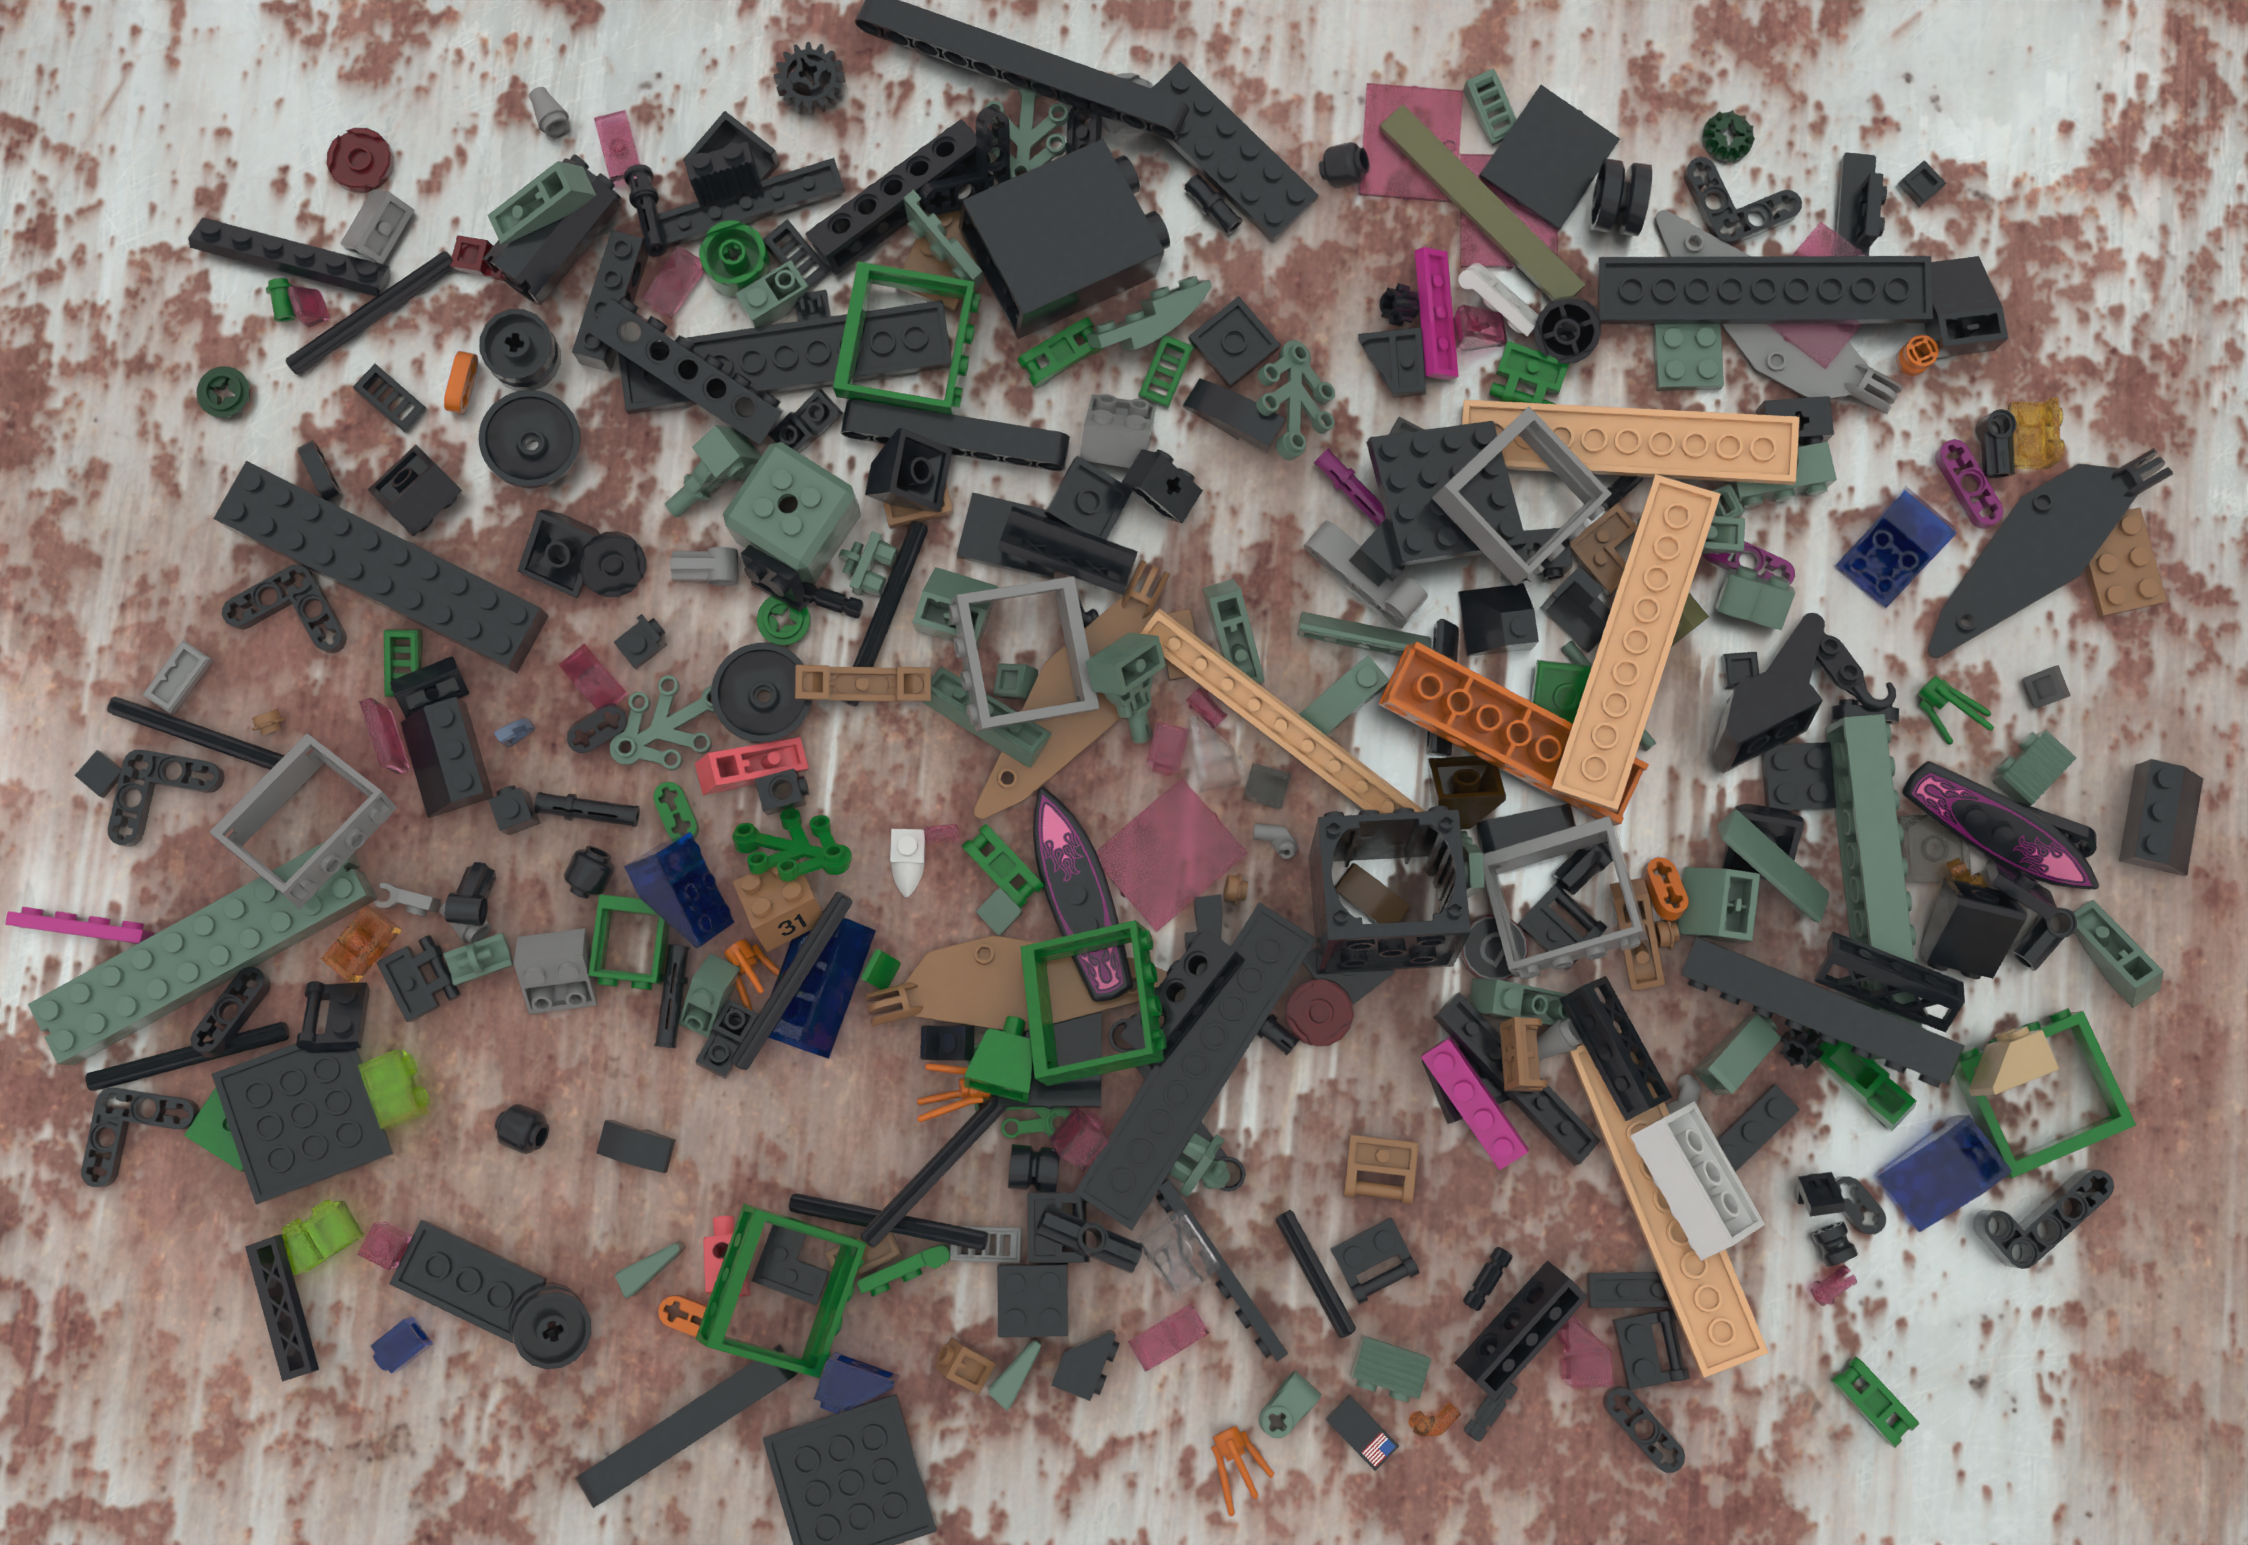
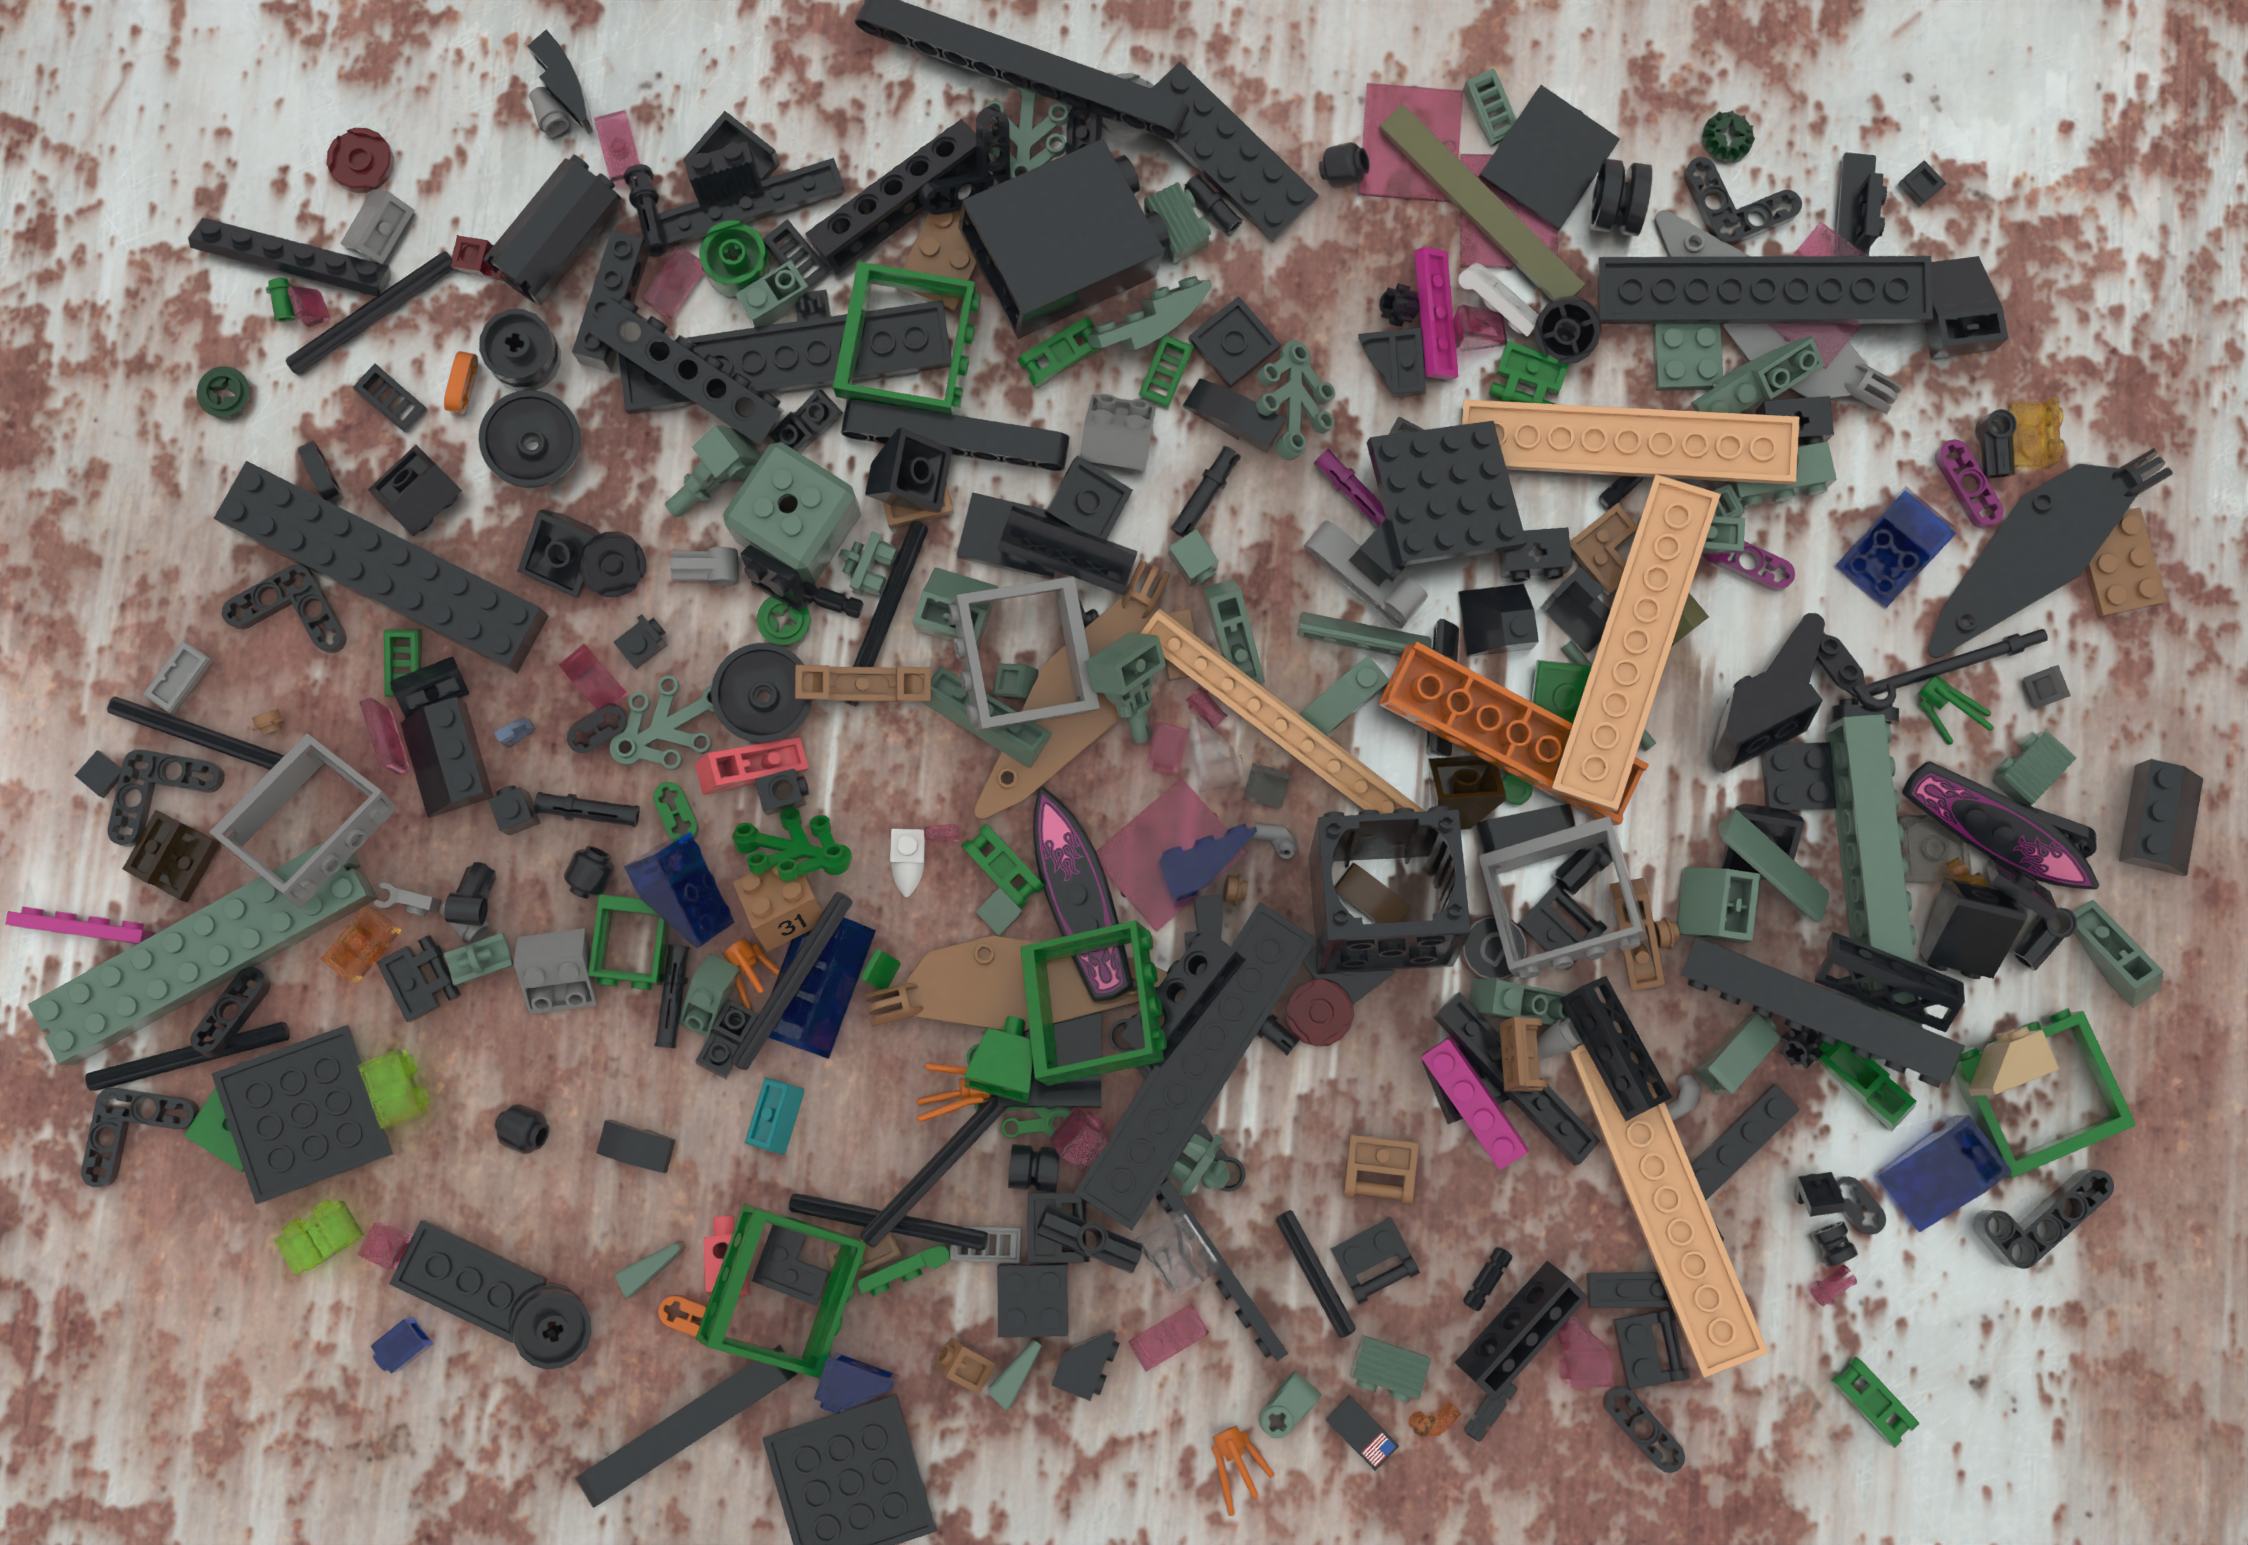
black fence [245,1234,319,1382] -> none
black plate [296,981,370,1051] -> none
sand green slope [488,161,596,245] -> none
black gear [774,42,846,115] -> none
sand green wing [904,189,984,289] -> none
black bracket [920,1025,974,1061] -> none
black brick [1121,449,1203,523] -> none
light grey window [1432,407,1612,586] -> none
sand green wing [1461,831,1484,897] -> none
white slope [1630,1101,1765,1261] -> none
orange beam [1643,857,1689,921] -> none
sand green brick [1716,566,1795,630] -> none
black tile [1721,652,1759,688] -> none
orange wheel [1896,335,1939,376] -> none
none -> dark brown slope [122,810,221,902]
none -> black slope [527,29,593,135]
none -> teal slope [745,1077,804,1154]
none -> sand green brick [1144,182,1211,264]
none -> clear blue slope [1156,824,1257,904]
none -> sand green brick [1168,529,1219,586]
none -> black pin [1170,446,1241,538]
none -> green tile [1502,774,1533,807]
none -> sand green slope [1691,336,1825,414]
none -> black bar [1866,629,2048,696]

